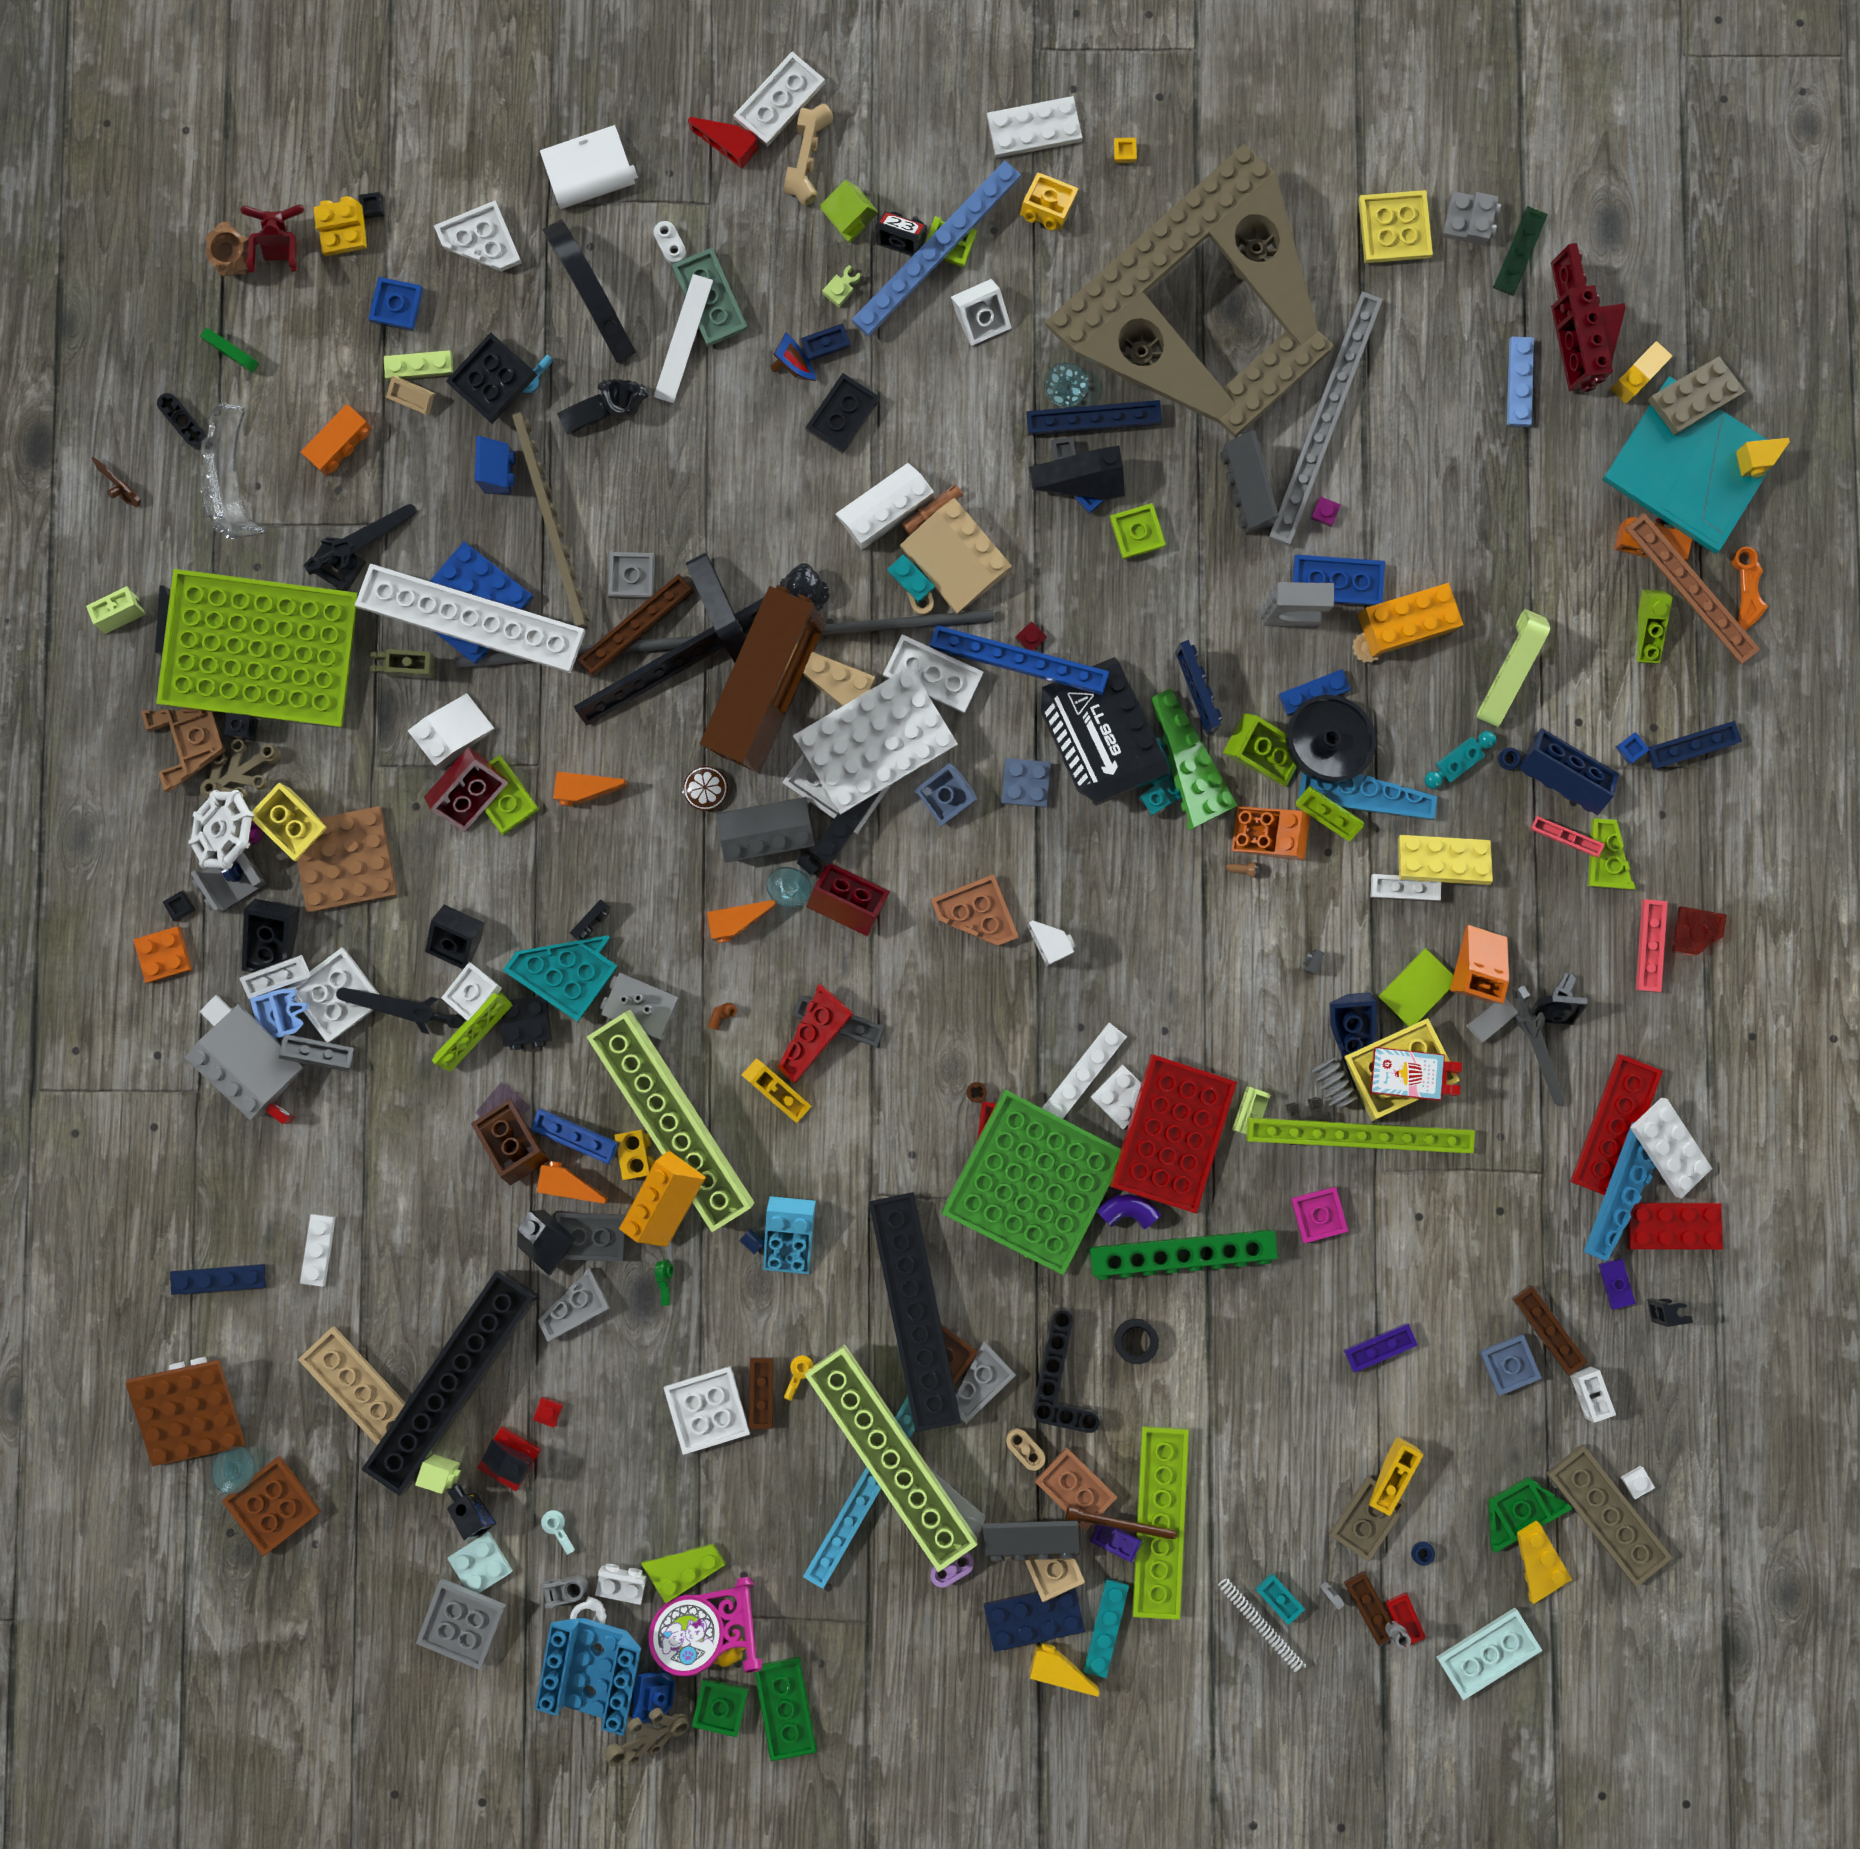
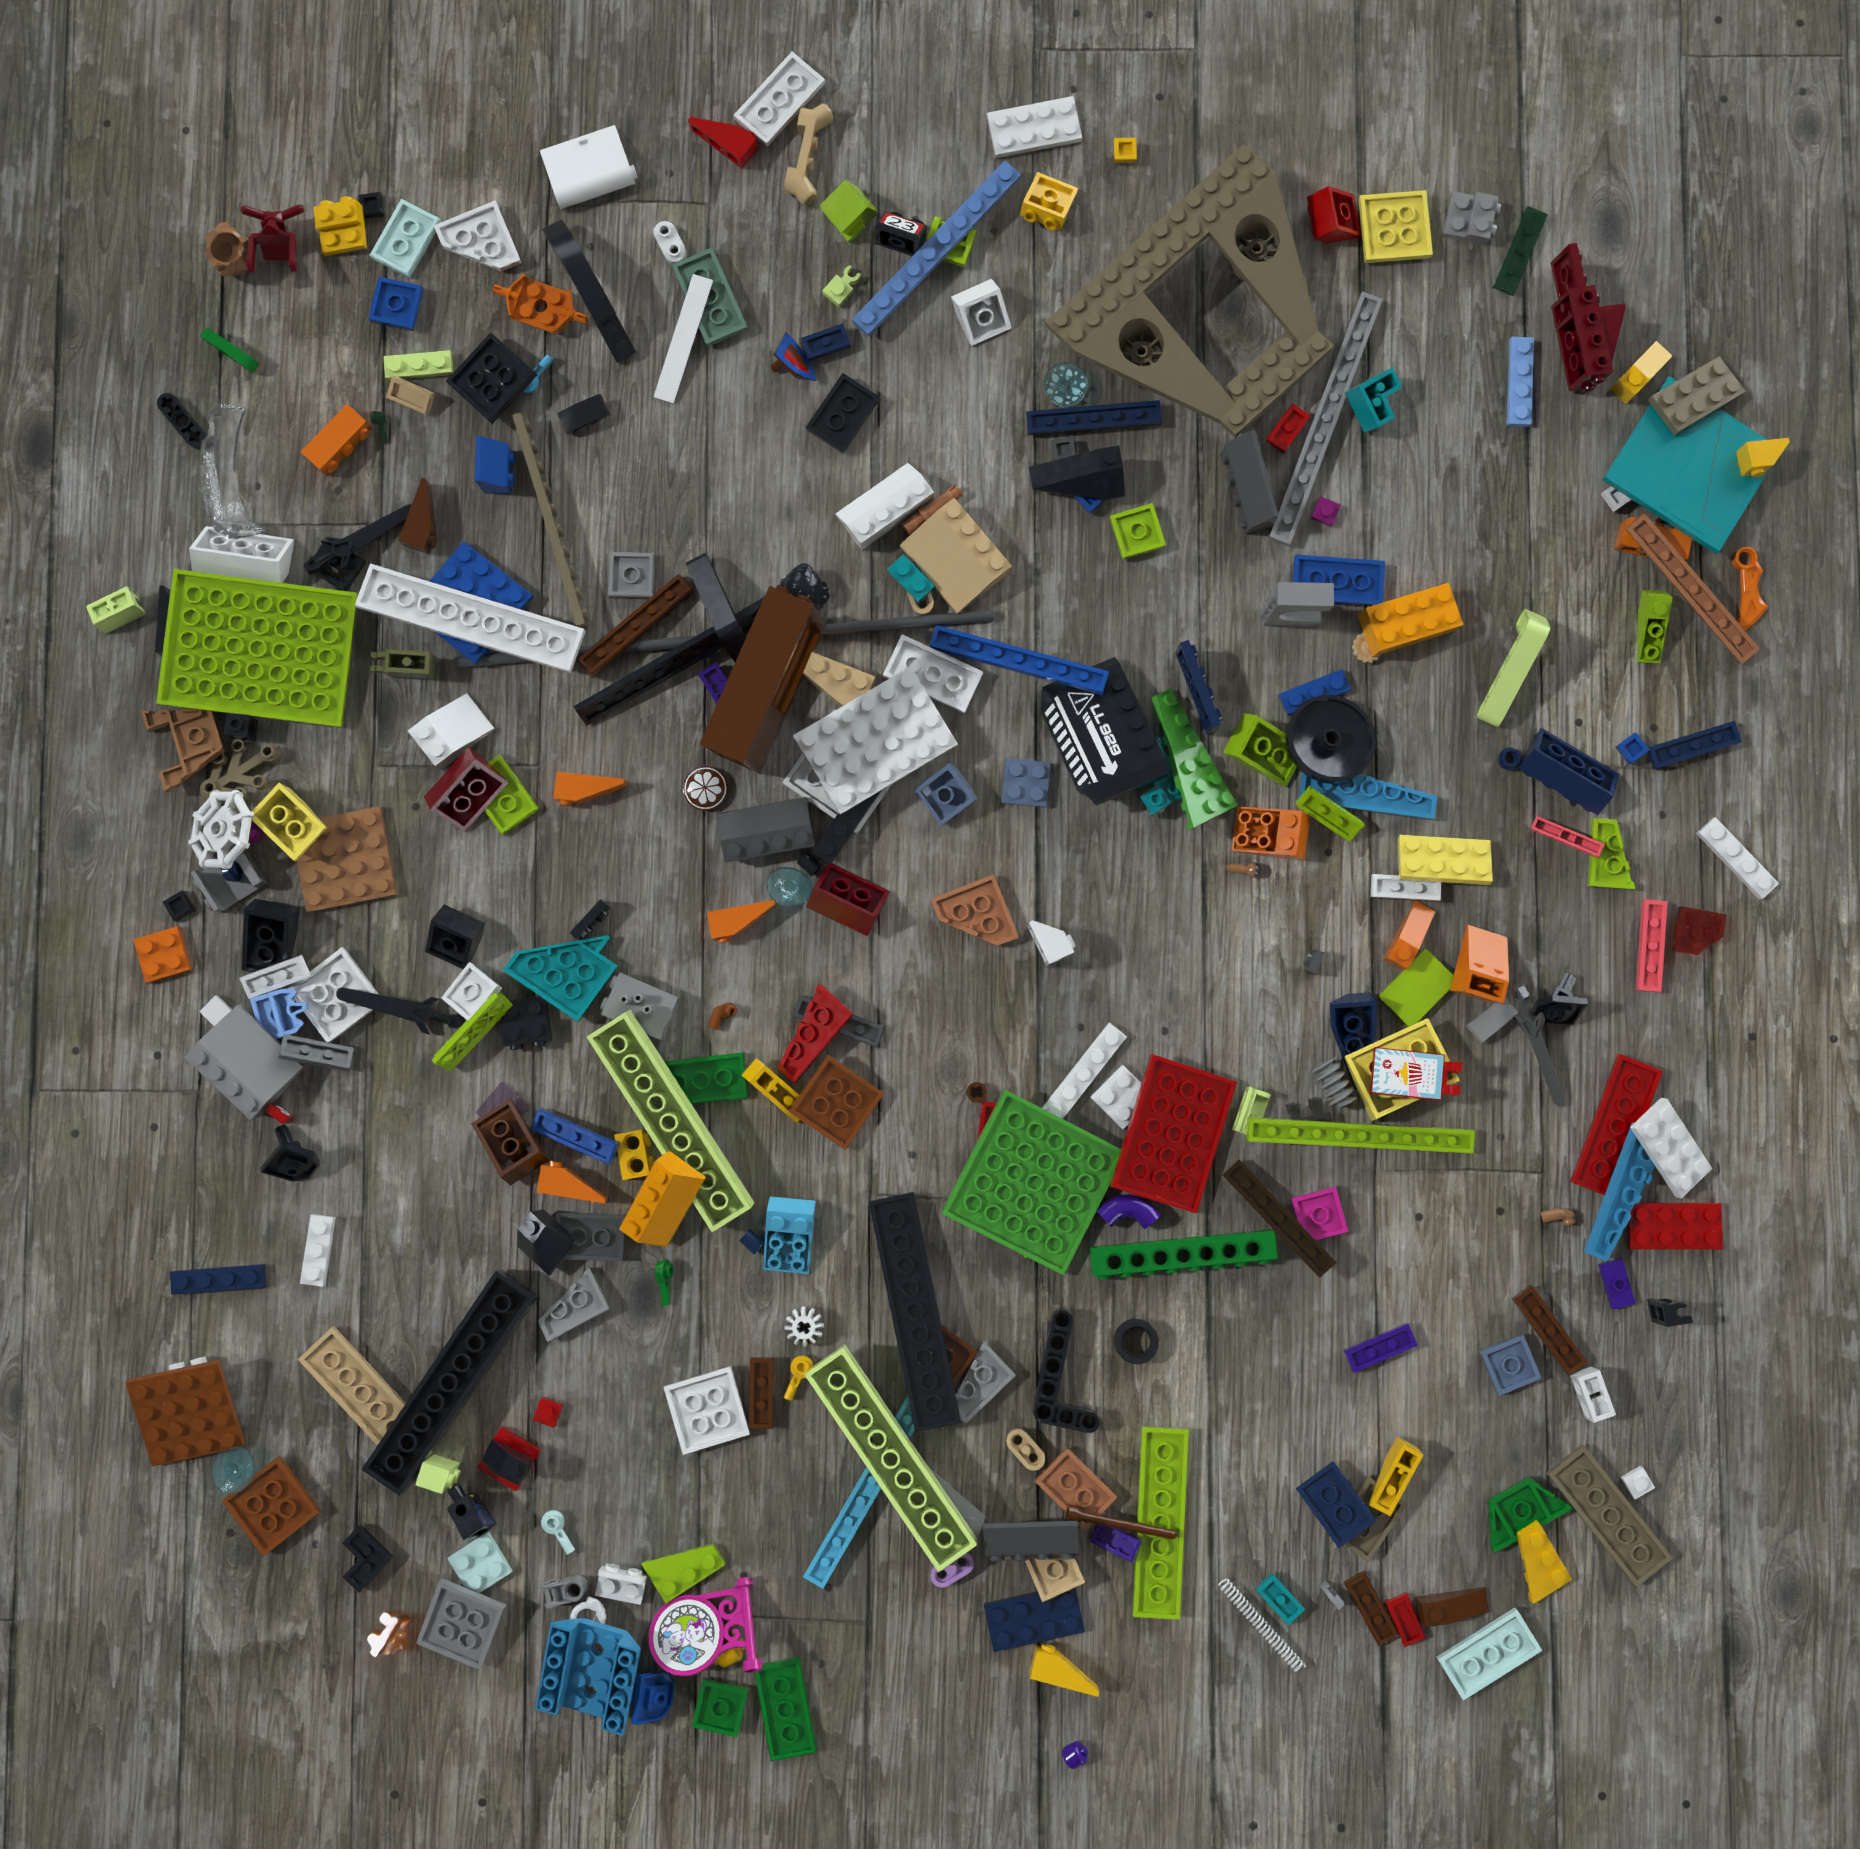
reddish brown piece [91,457,141,507] -> none
black hair [598,379,650,419] -> none
dark tan plant [605,1708,689,1767] -> none
dark red plate [1015,621,1047,651] -> none
teal plate [1083,1578,1129,1678] -> none
light grey pin [1385,1621,1411,1649] -> none
dark blue plate [1411,1541,1435,1566] -> none
teal plate [1424,731,1496,789] -> none
none -> white slope [189,526,294,583]
none -> black piece [261,1125,320,1182]
none -> black plate [342,1524,394,1593]
none -> clear orange hips [367,1611,411,1657]
none -> light aqua tile [369,199,442,278]
none -> clear green hand [370,411,388,443]
none -> reddish brown slope [399,478,437,554]
none -> orange plate [492,274,588,334]
none -> green tile [664,1052,749,1104]
none -> dark purple plate [698,662,728,704]
none -> white gear [784,1306,824,1347]
none -> dark orange plate [788,1054,884,1150]
none -> dark purple piece [1062,1741,1088,1769]
none -> dark brown plate [1223,1160,1337,1278]
none -> red plate [1266,403,1311,454]
none -> dark blue plate [1296,1461,1377,1548]
none -> red slope [1307,186,1361,243]
none -> teal brick [1345,367,1402,433]
none -> orange slope [1382,900,1436,970]
none -> reddish brown slope [1416,1587,1489,1627]
none -> medium nougat arm [1541,1208,1576,1226]
none -> white plate [1601,486,1632,512]
none -> white plate [1696,817,1779,900]

